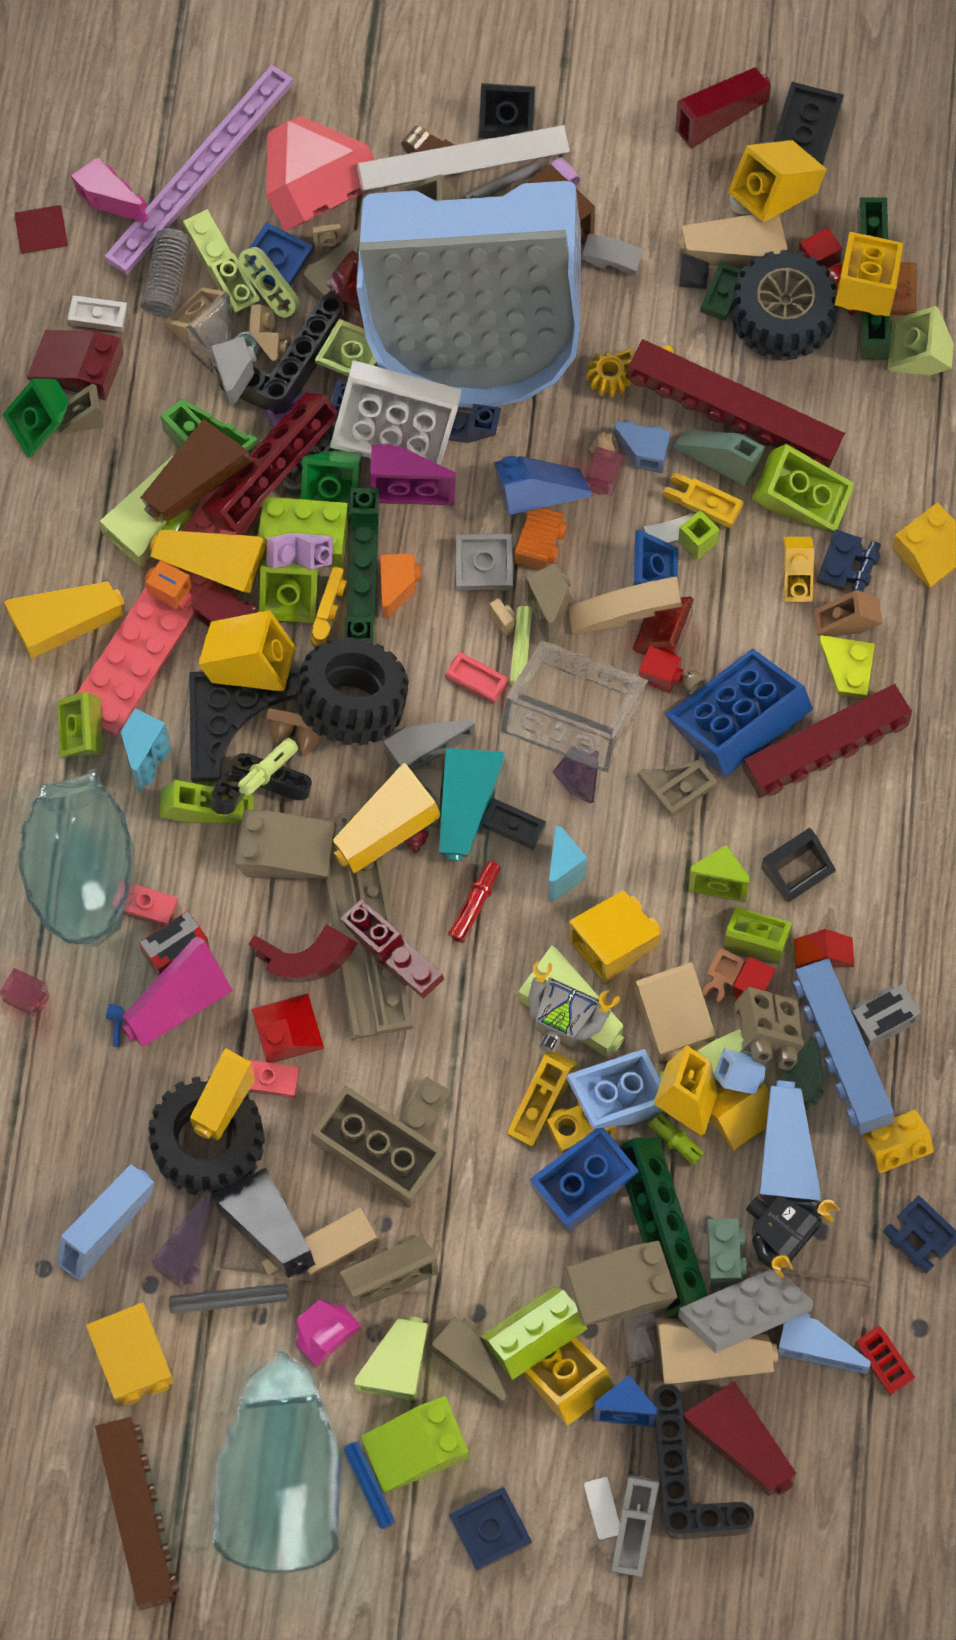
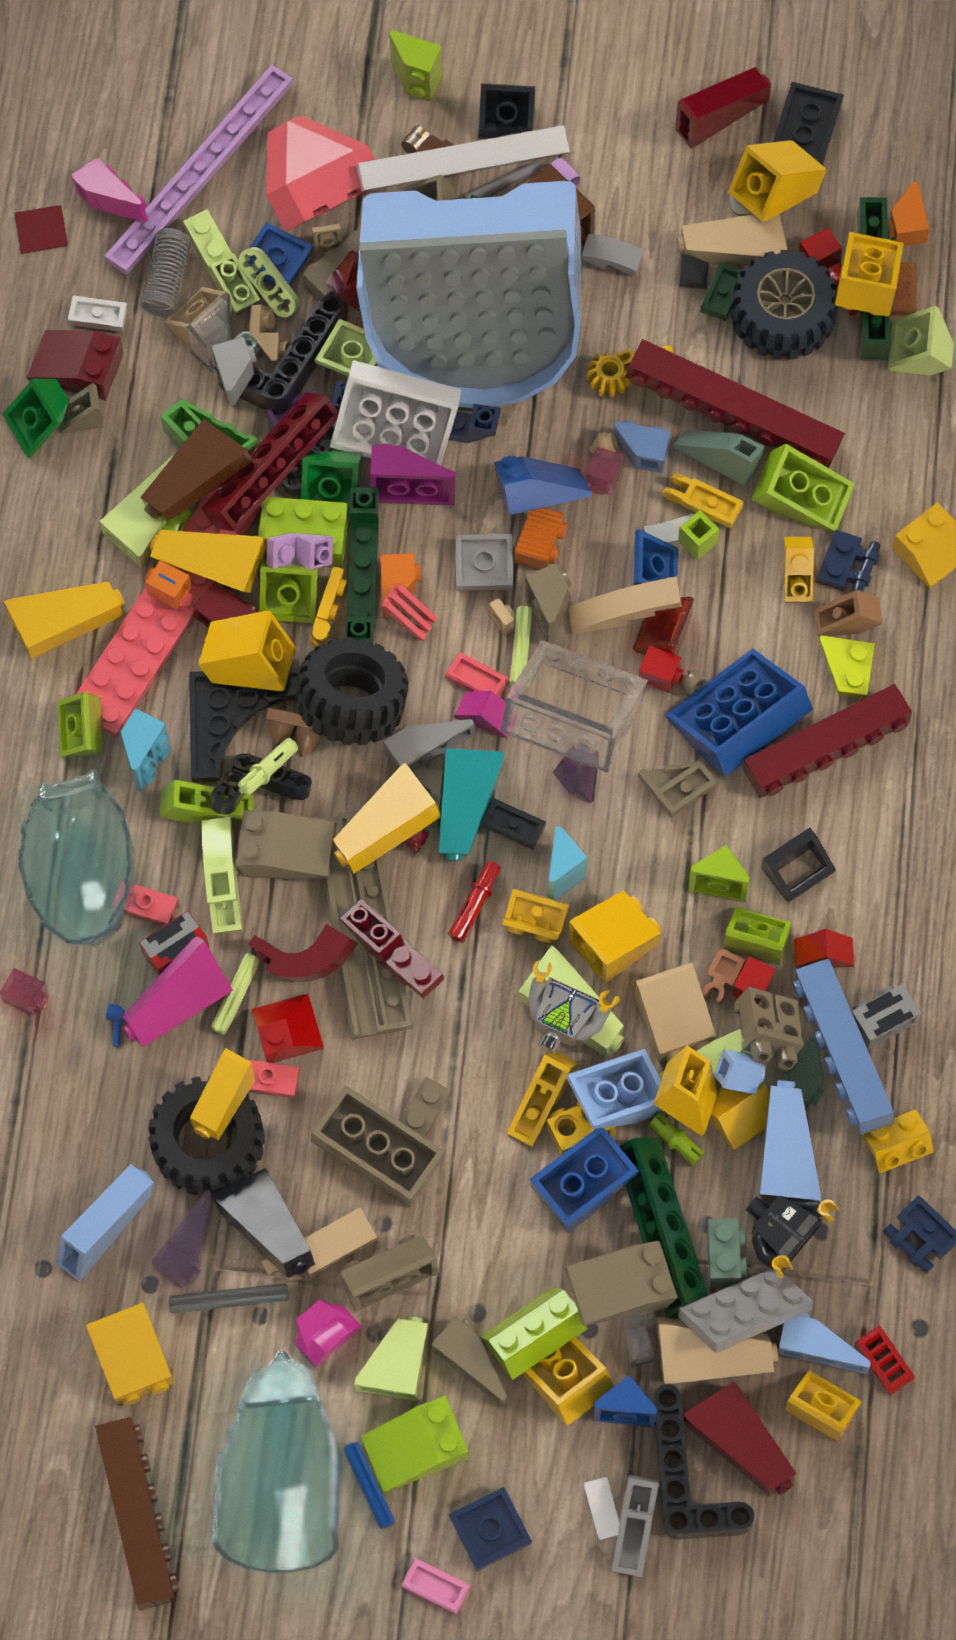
none -> yellowish green slope [202,817,243,934]
none -> yellowish green axle [211,953,260,1035]
none -> coral tile [381,584,438,641]
none -> lime slope [389,29,443,101]
none -> bright pink tile [401,1558,471,1615]
none -> dark pink slope [454,691,518,739]
none -> yellow bracket [502,888,570,943]
none -> yellow slope [785,1370,862,1442]
none -> orange slope [888,181,929,246]

